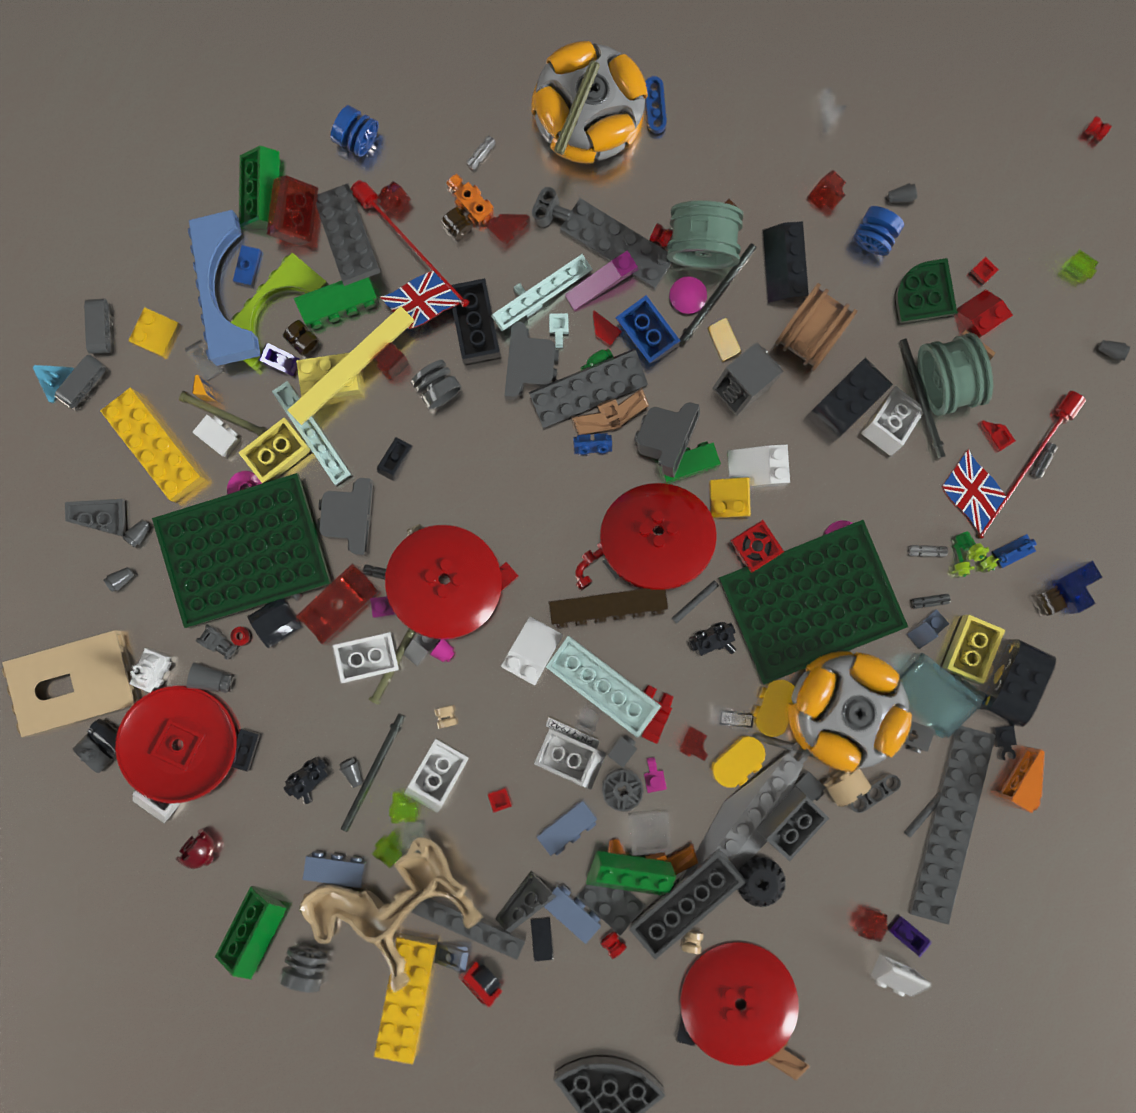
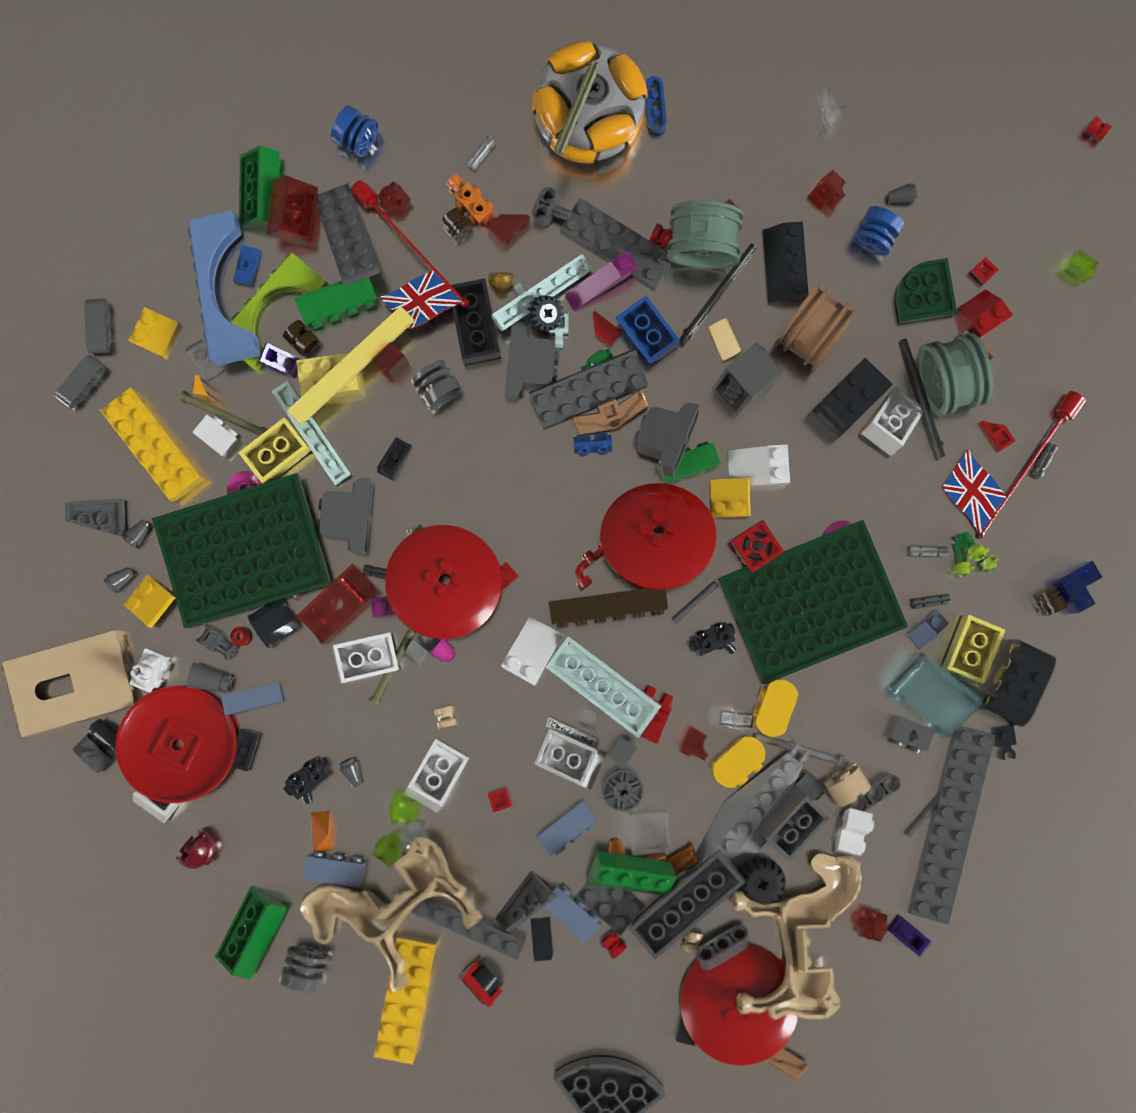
medium azure piece [33,365,74,403] -> none
pearl dark grey bar [340,714,405,832] -> none
sand blue slope [435,943,468,973] -> none
dark pink plate [644,757,667,793] -> none
dark pink dish [669,277,707,314] -> none
piece [788,651,912,772] -> none
white slope [871,954,931,996] -> none
blue hinge [993,534,1037,568] -> none
orange slope [999,747,1045,813] -> none
dark grey cone [1099,340,1130,361] -> none
none -> yellow plate [123,575,175,628]
none -> sand blue tile [221,682,283,716]
none -> orange slope [311,811,334,852]
none -> clear yellow brick [488,272,514,294]
none -> black wheel [527,296,564,331]
none -> dark grey beam [697,925,749,970]
none -> tan animal [731,853,861,1019]
none -> white brick [833,808,874,858]

